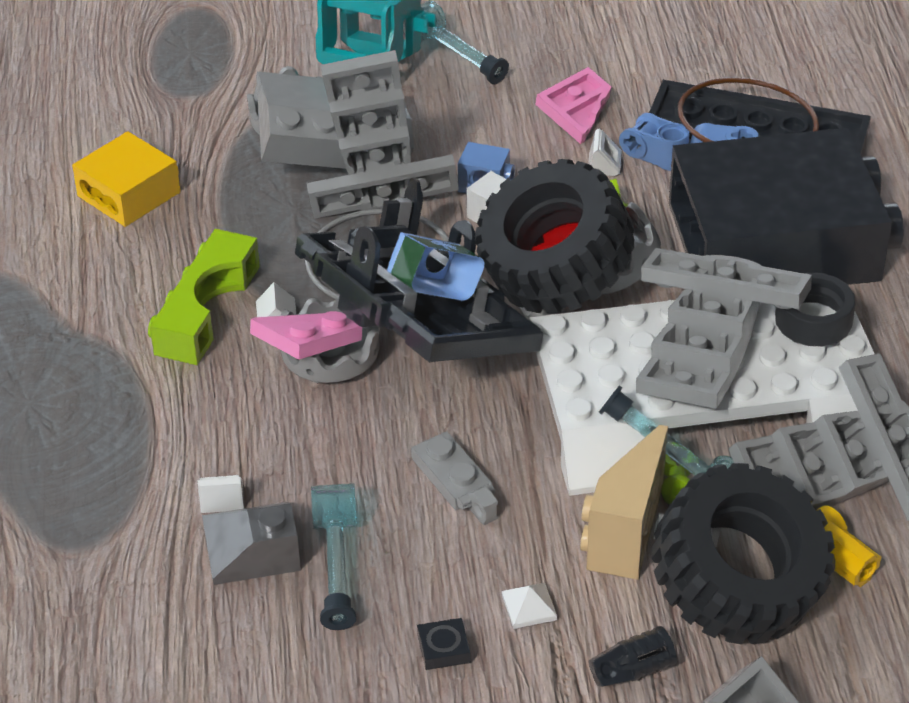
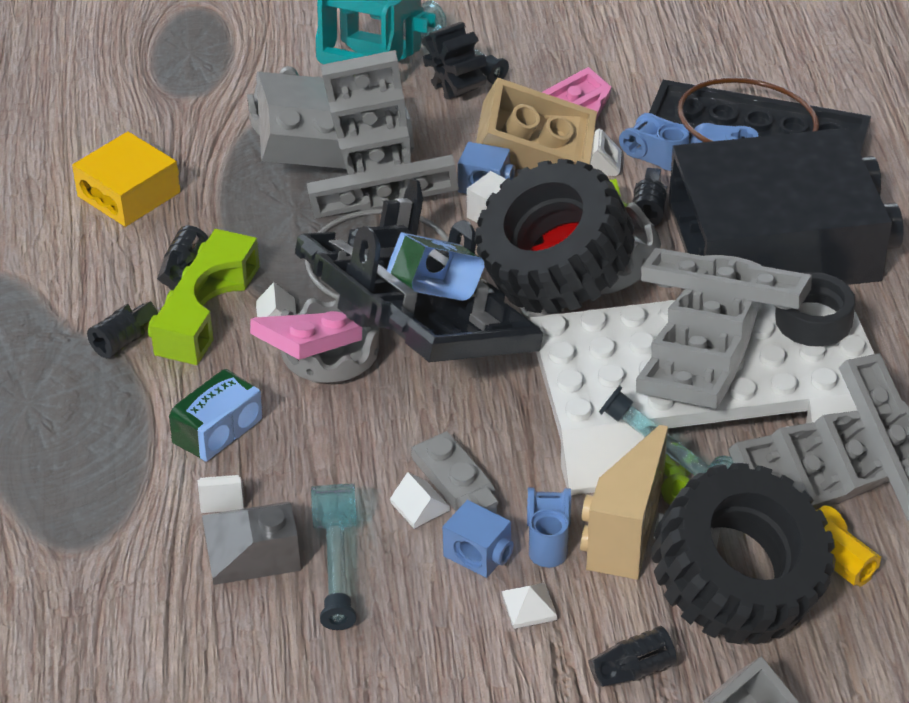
black tile [417,618,471,670] -> none
none -> black hinge [87,301,158,358]
none -> black hinge [157,225,208,290]
none -> light blue piece [169,369,262,462]
none -> white slope [390,472,450,529]
none -> black gear [422,22,487,99]
none -> medium blue brick [442,500,514,578]
none -> tan slope [476,77,597,169]
none -> medium blue piece [527,487,571,568]
none -> black hinge [632,168,668,226]

